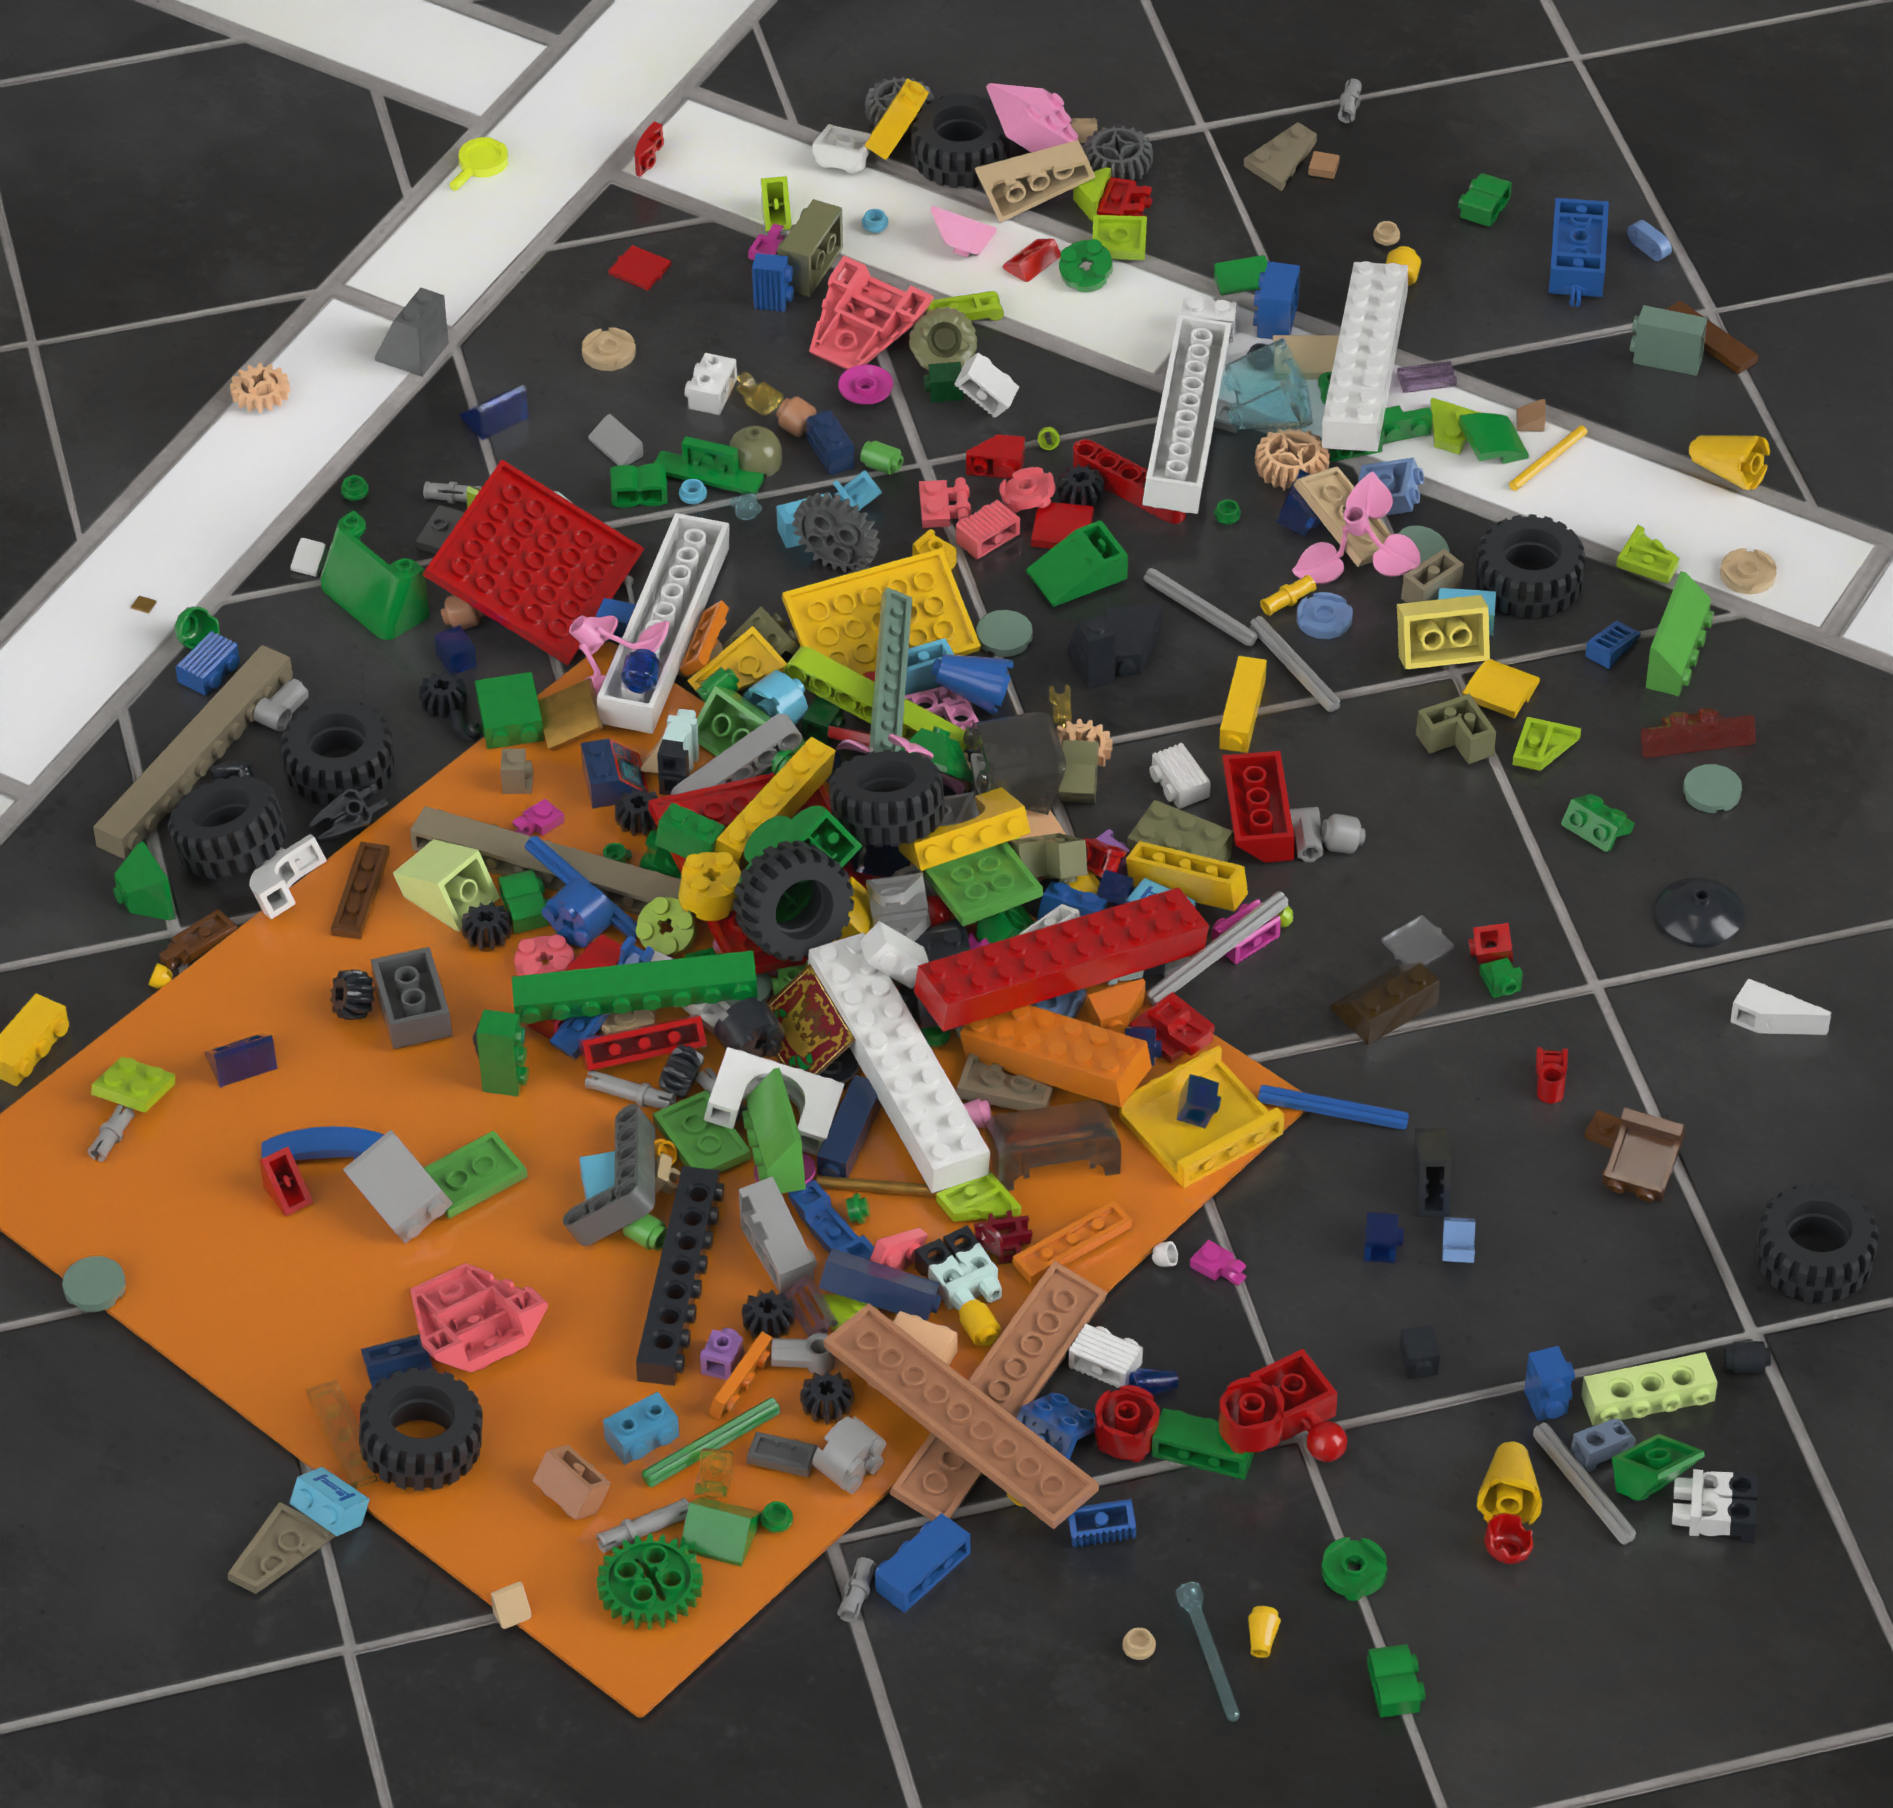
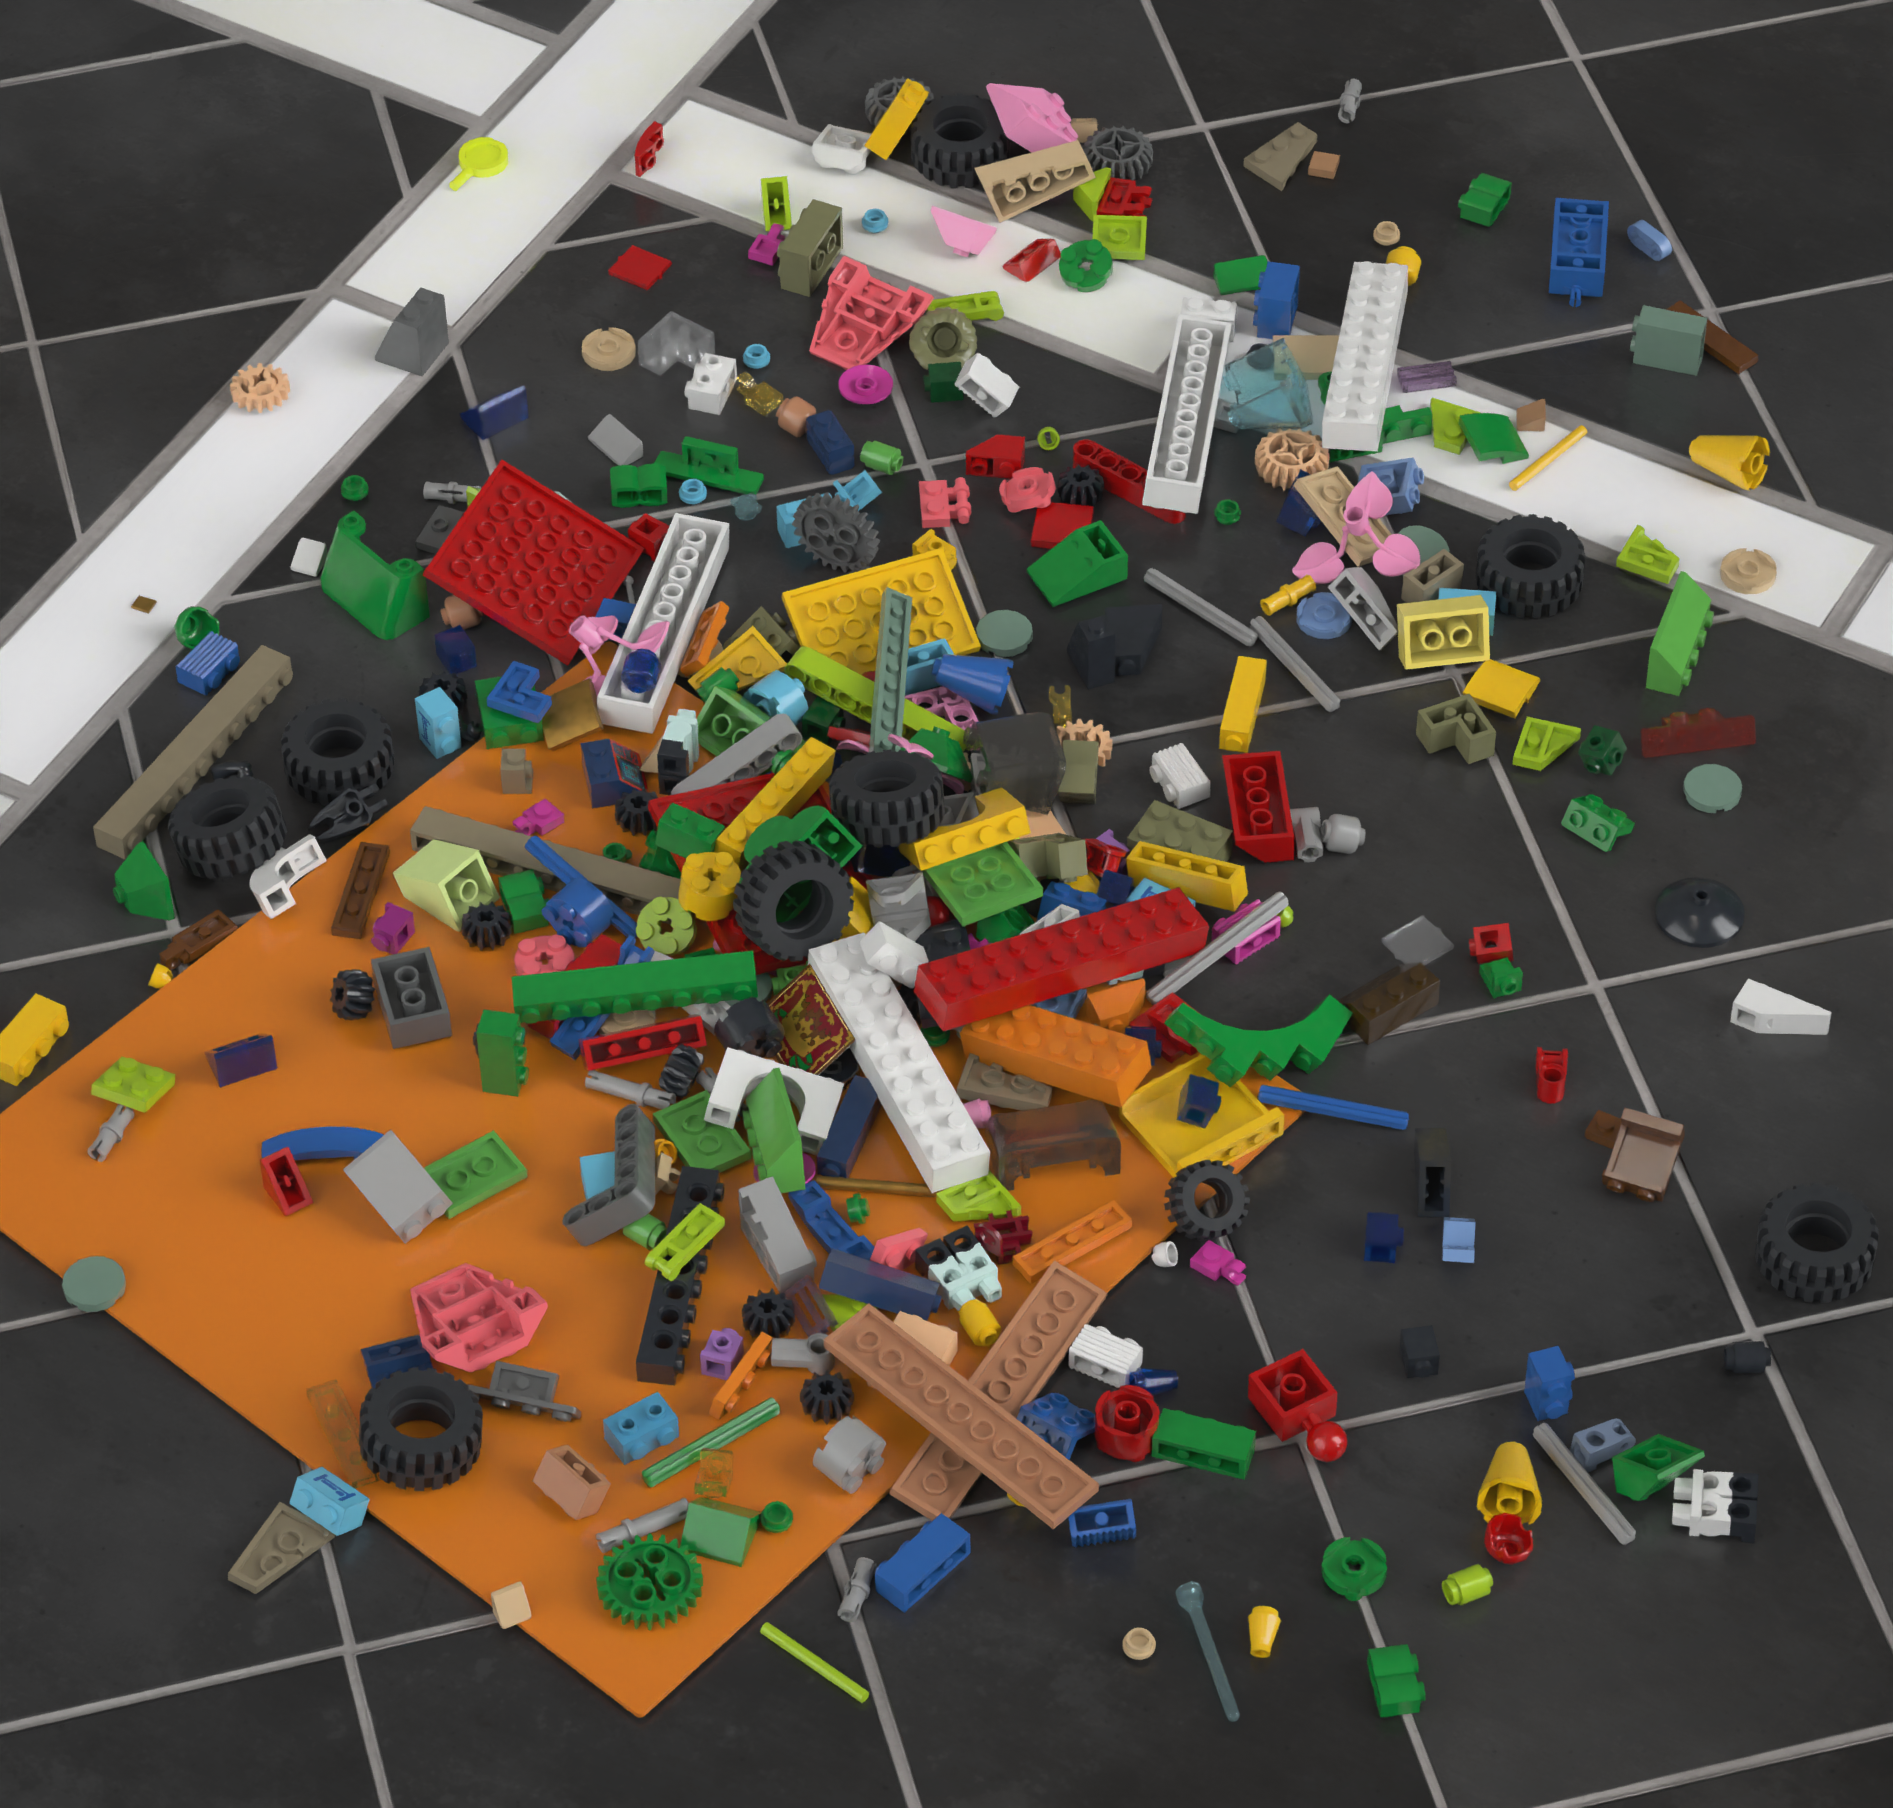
light grey piece [254,678,309,732] -> none
olive cylinder [728,426,783,478] -> none
dark grey plate [747,1432,818,1477] -> none
blue brick [752,253,794,312] -> none
coral brick [956,499,1020,560] -> none
red brick [1219,1377,1284,1454] -> none
yellowish green brick [1581,1352,1717,1426] -> none
blue slope [1585,621,1641,669] -> none
none -> magenta brick [371,902,415,955]
none -> medium azure brick [415,687,461,759]
none -> dark grey bracket [467,1361,582,1422]
none -> blue plate [486,661,552,724]
none -> red brick [628,513,669,562]
none -> clear brick [638,311,715,376]
none -> lime plate [645,1203,725,1281]
none -> medium azure plate [743,344,770,369]
none -> lime bar [760,1622,869,1703]
none -> green arch [1164,994,1353,1087]
none -> black tyre [1164,1160,1250,1241]
none -> light grey slope [1328,567,1398,650]
none -> lime brick [1442,1564,1493,1606]
none -> dark green brick [1578,725,1627,776]

